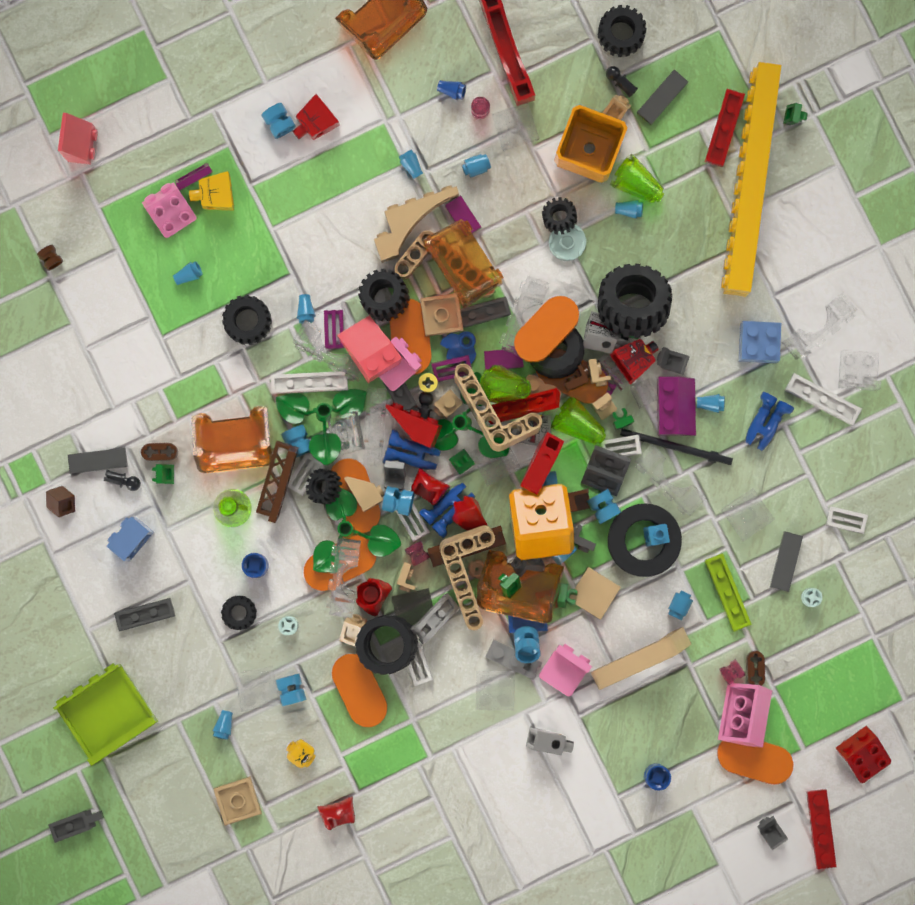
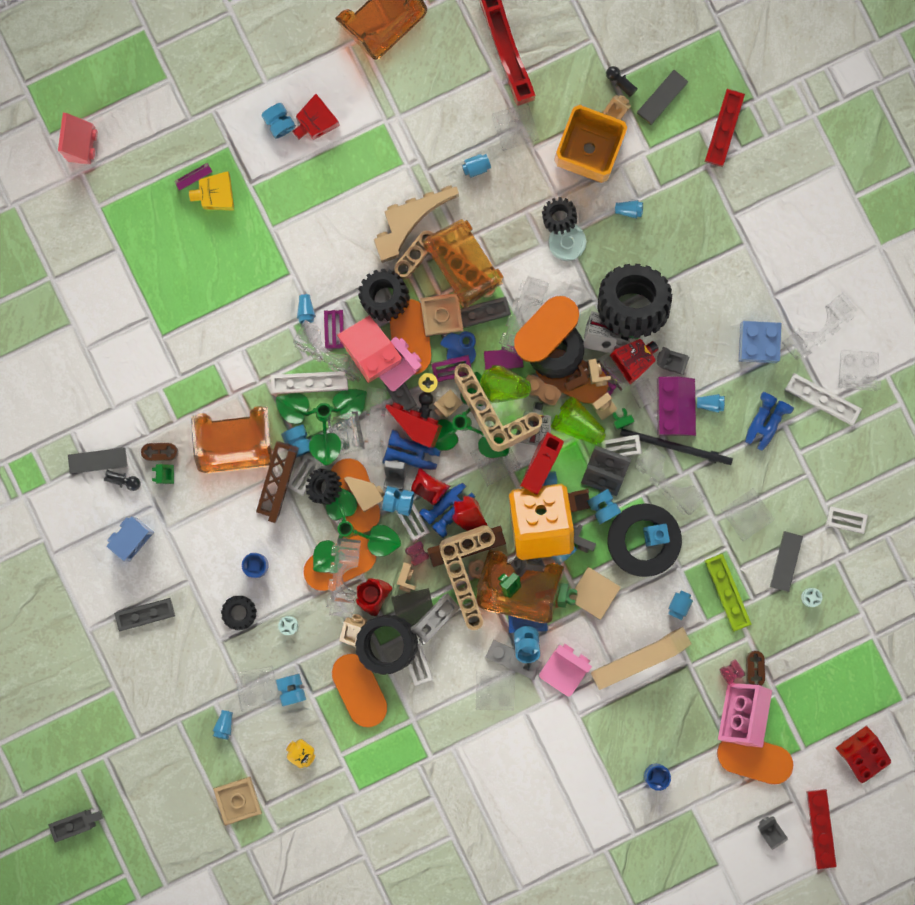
reddish brown wheel [37,244,63,271] -> none
reddish brown panel [46,486,75,517] -> none
lime panel [53,663,158,766] -> none
bright pink bracket [142,182,196,238] -> none
dark azure cone [173,261,203,285] -> none
clear neon green cone [213,489,252,527] -> none
black tyre [222,295,272,345] -> none
red hair [317,796,355,830] -> none
dark azure cone [399,149,423,179] -> none
blue cone [437,80,466,100] -> none
magenta tile [445,195,481,238] -> none
green tile [449,449,475,475] -> none
clear pink wheel [471,97,490,119] -> none
red plate [488,388,560,425] -> none
light grey torso [526,727,574,755] -> none
black tyre [598,5,647,57] -> none
clear neon green cone [610,154,664,204] -> none
yellow piece [721,62,782,297] -> none
green tile [783,103,808,126] -> none

